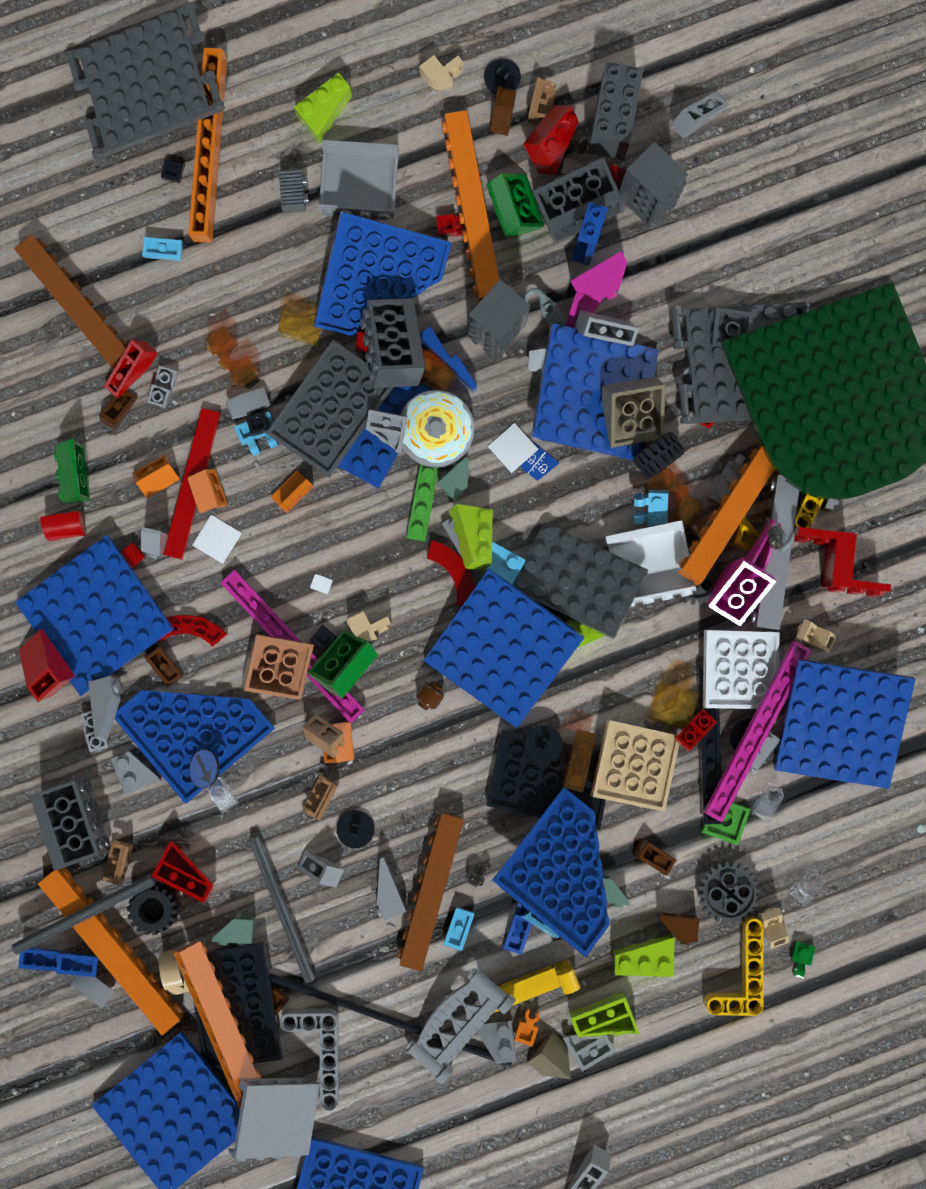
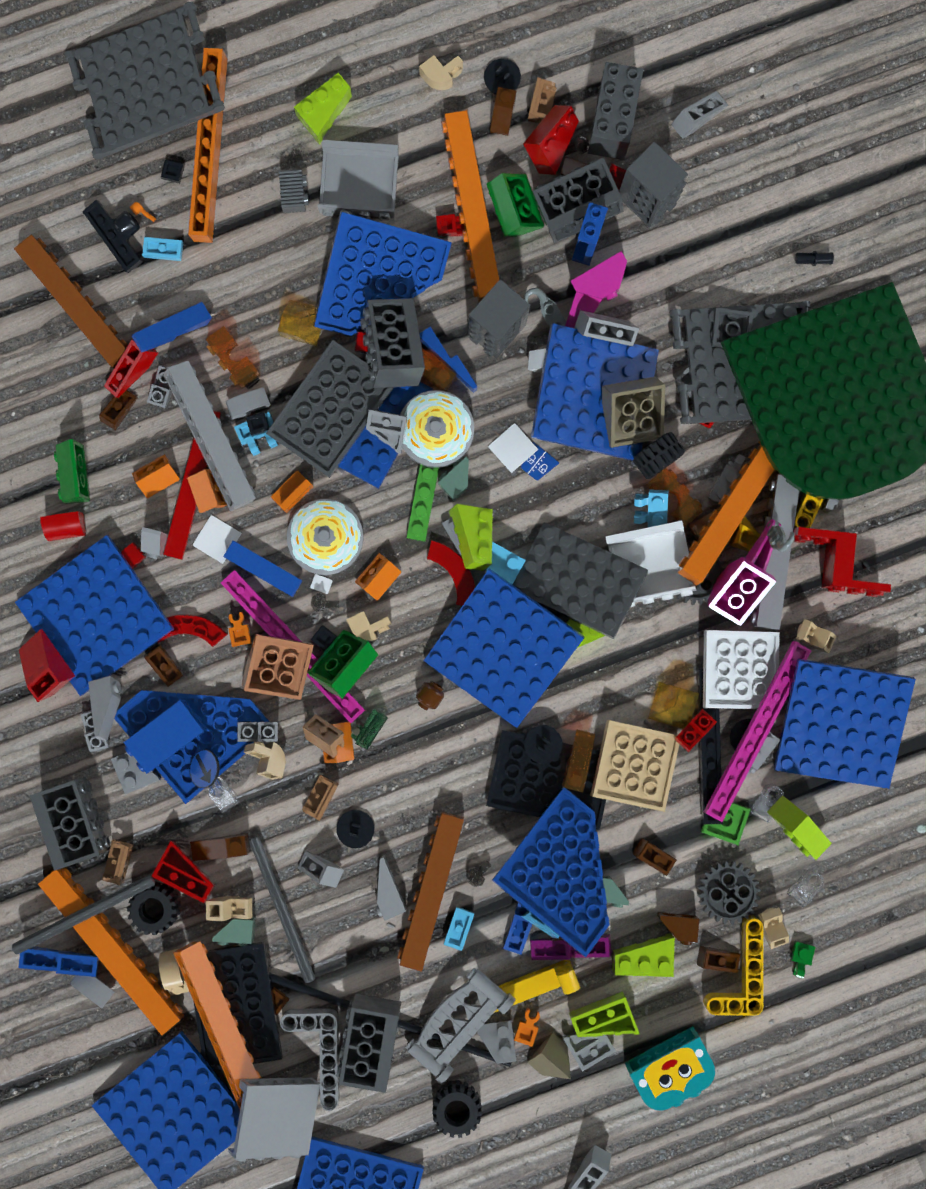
none -> black plate [82,200,143,273]
none -> blue panel [123,699,207,774]
none -> orange hand [130,202,156,222]
none -> blue slope [132,302,212,353]
none -> light grey brick [163,361,256,512]
none -> reddish brown slope [190,833,251,861]
none -> tan brick [206,896,252,921]
none -> blue slope [223,541,302,597]
none -> orange plate [228,612,252,647]
none -> light grey slope [237,722,278,742]
none -> tan brick [244,742,286,780]
none -> dish [287,499,364,575]
none -> clear smoke plate [311,593,339,612]
none -> dark grey brick [336,994,402,1093]
none -> clear green plate [351,709,388,750]
none -> orange panel [355,553,401,600]
none -> black tyre [432,1080,482,1138]
none -> magenta slope [530,934,612,960]
none -> teal brick [625,1026,715,1111]
none -> reddish brown slope [697,946,741,973]
none -> lime wedge [767,795,832,860]
none -> black axle [794,251,834,266]

